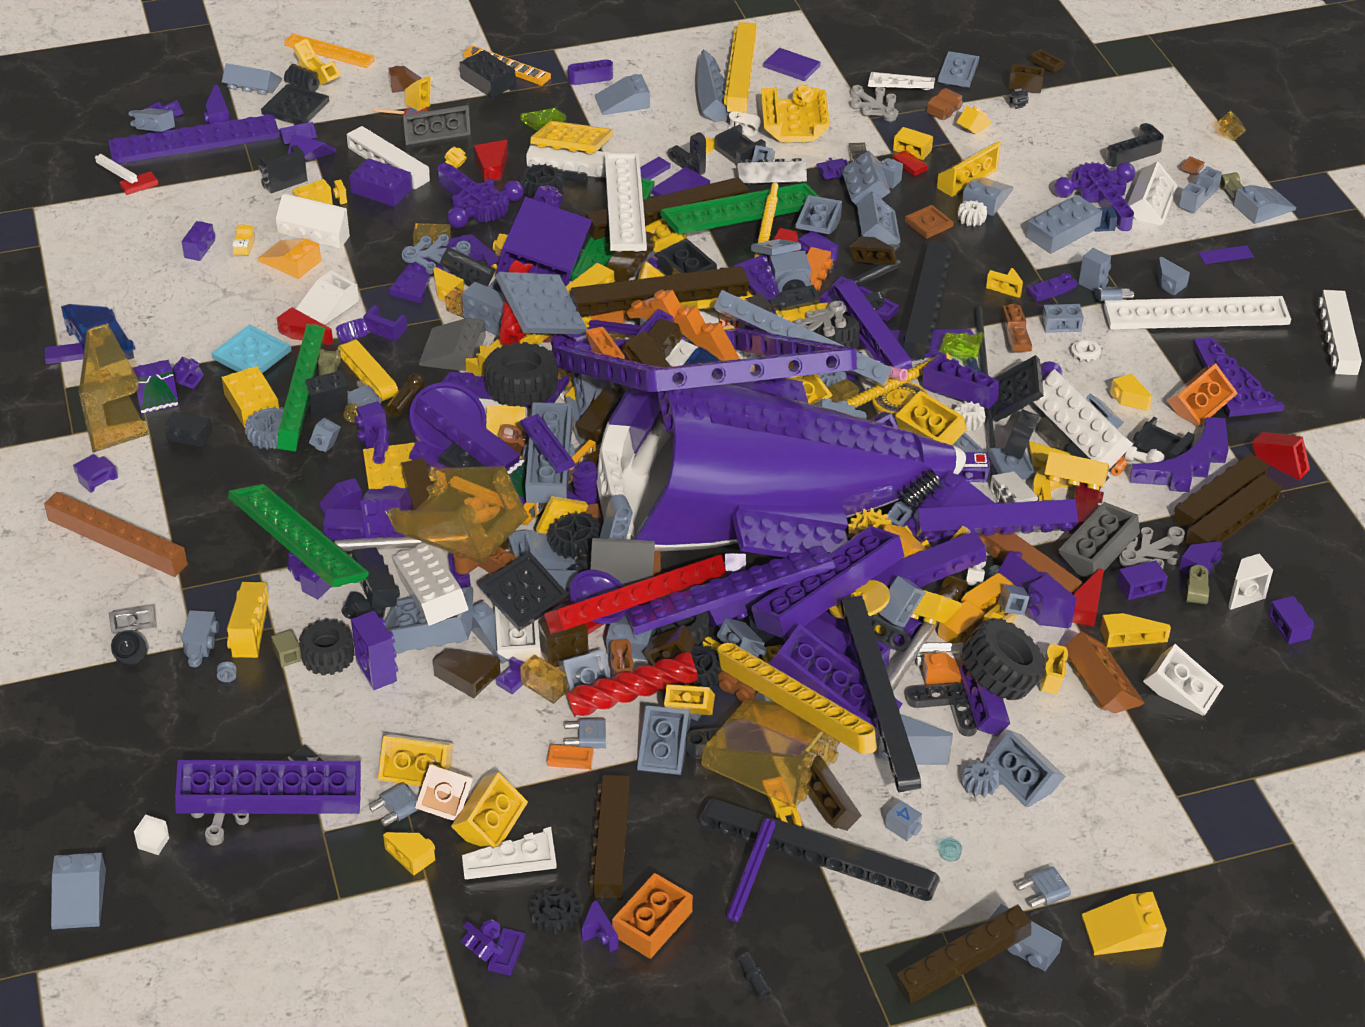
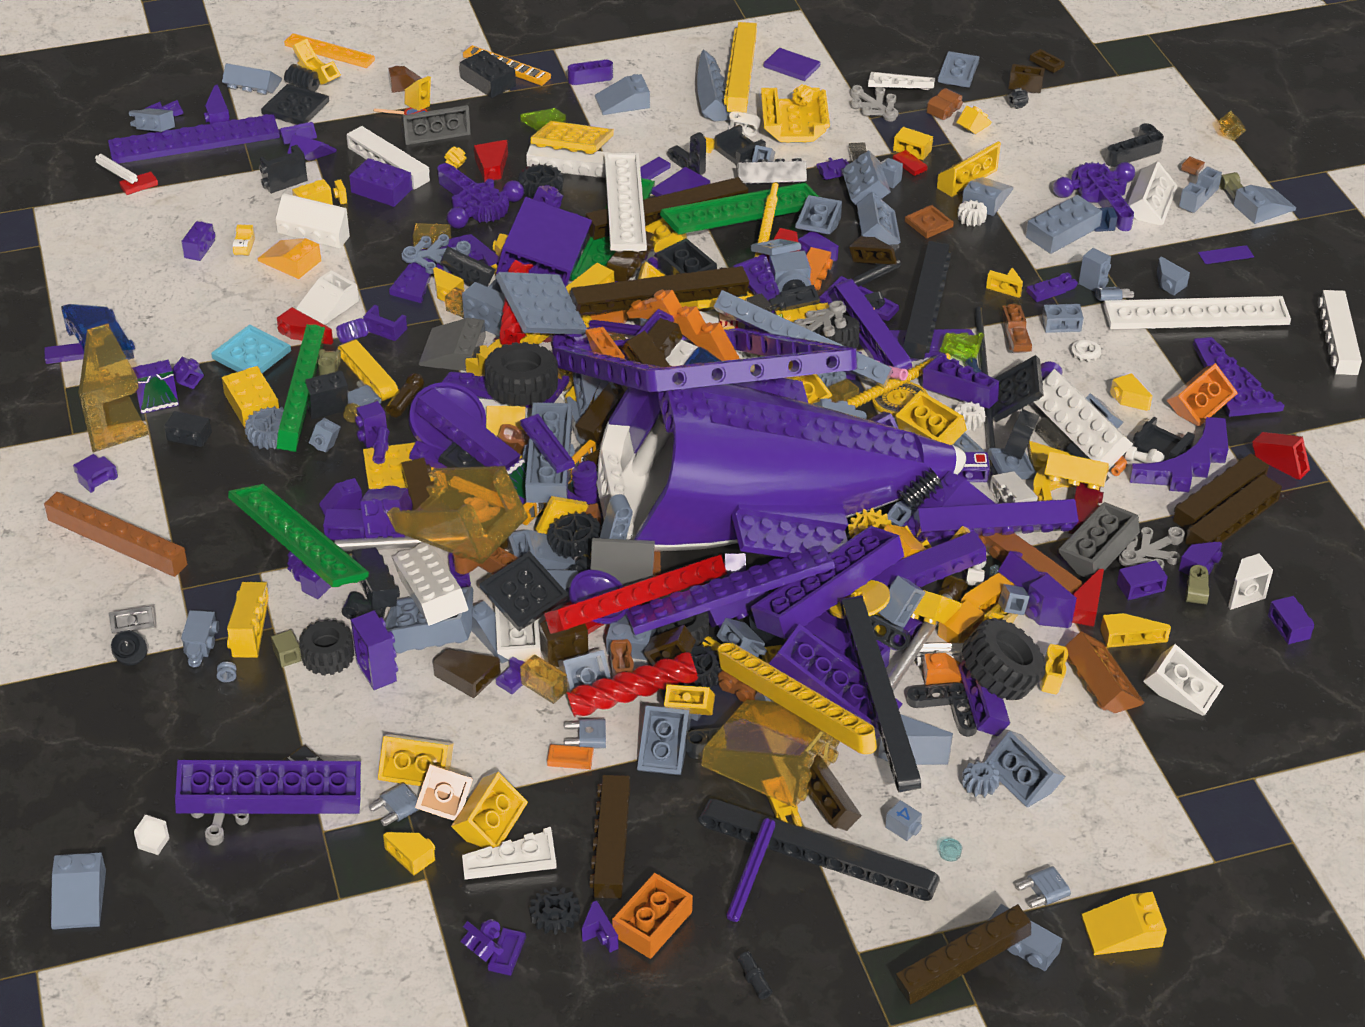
black axle [558,169,588,183] -> none

